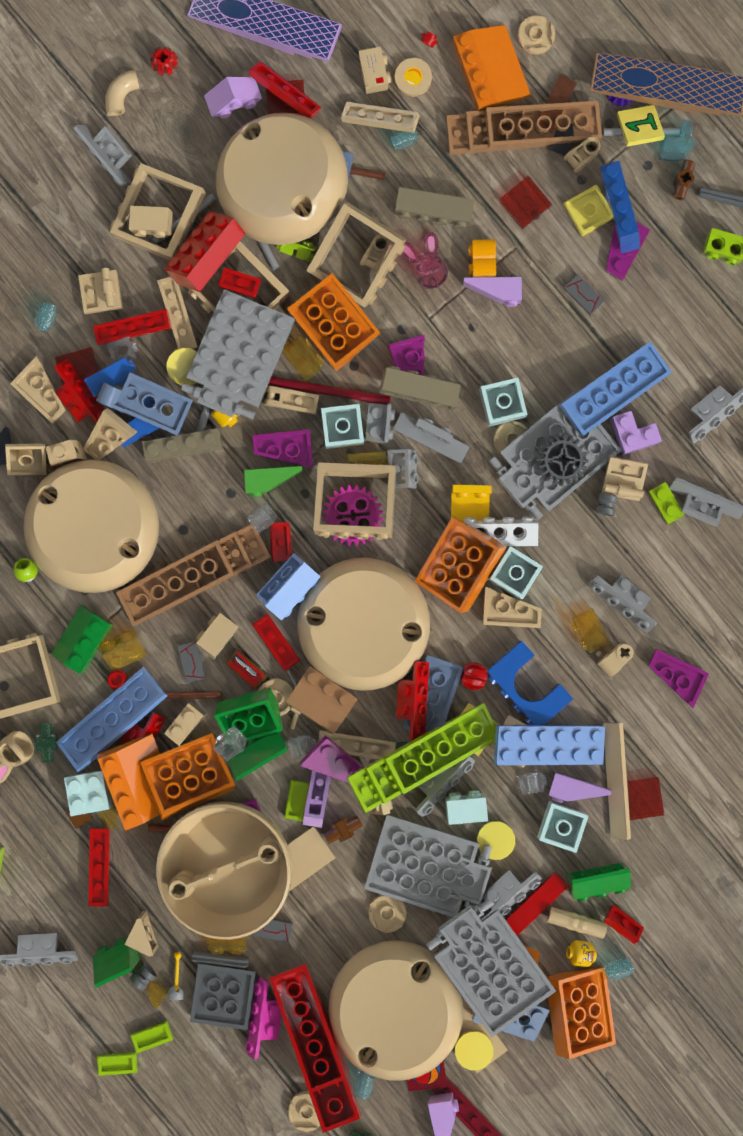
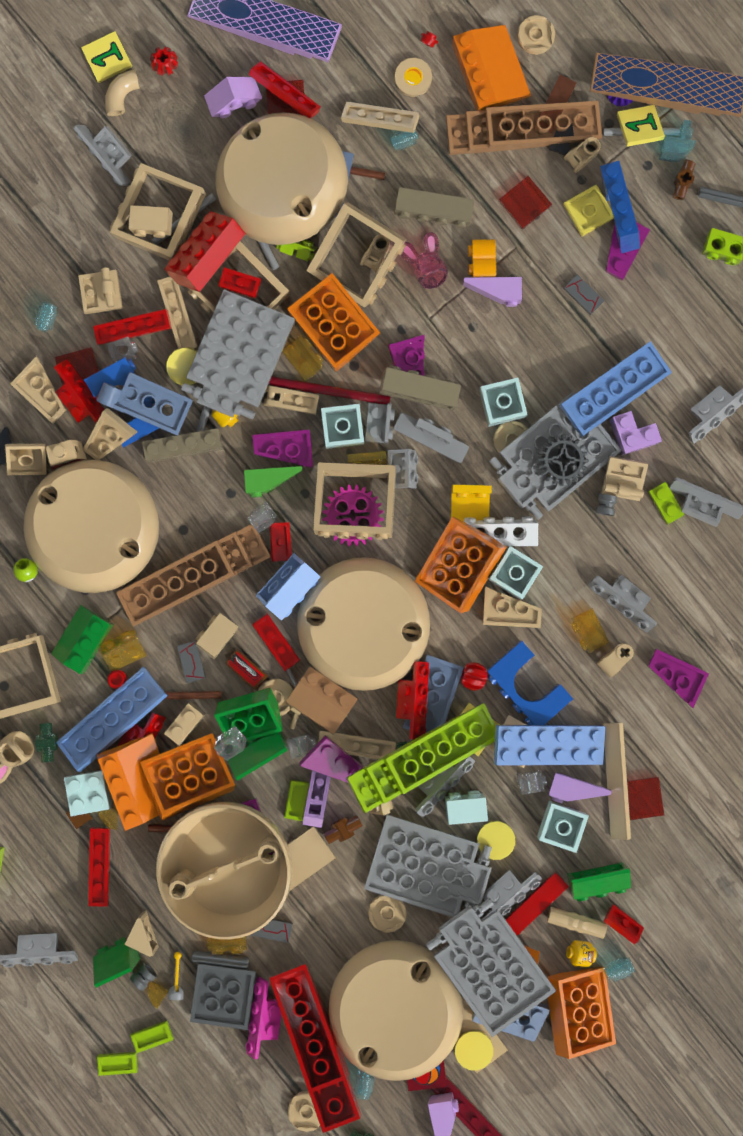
tan brick [359,47,391,94] -> none
none -> light yellow tile [81,31,132,83]

